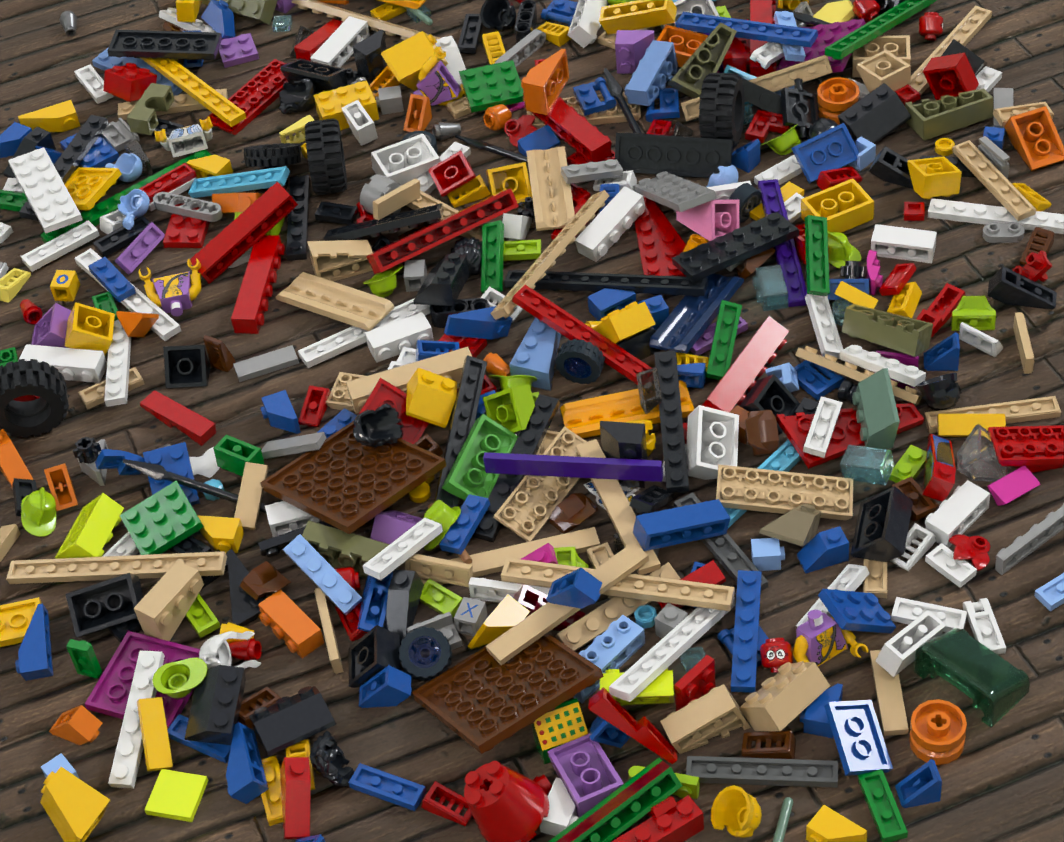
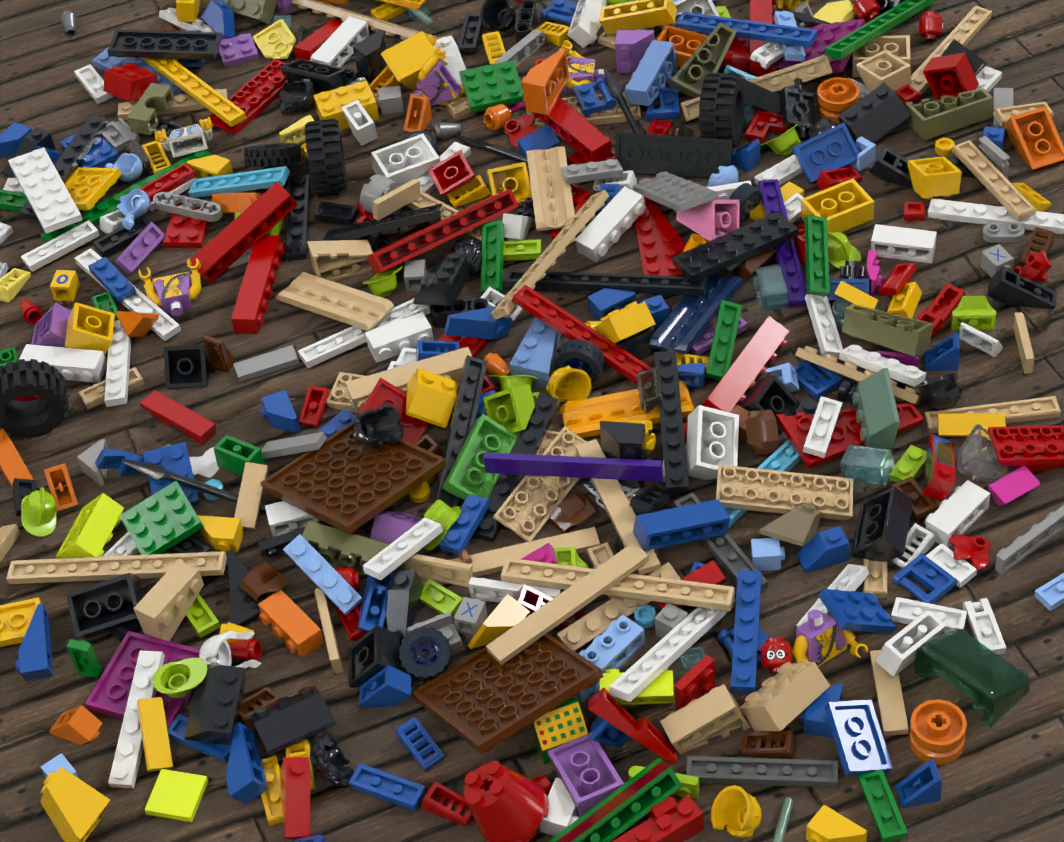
yellow slope [18,100,80,132] -> none
black gear [73,437,101,464] -> none
blue slope [546,568,602,609] -> none
none -> yellow slope [141,141,171,174]
none -> light yellow tile [252,19,296,59]
none -> blue slope [396,717,445,771]
none -> yellow helmet [546,366,591,403]
none -> torso [560,40,606,94]
none -> blue plate [893,553,957,605]
none -> light grey brick [981,244,1014,278]

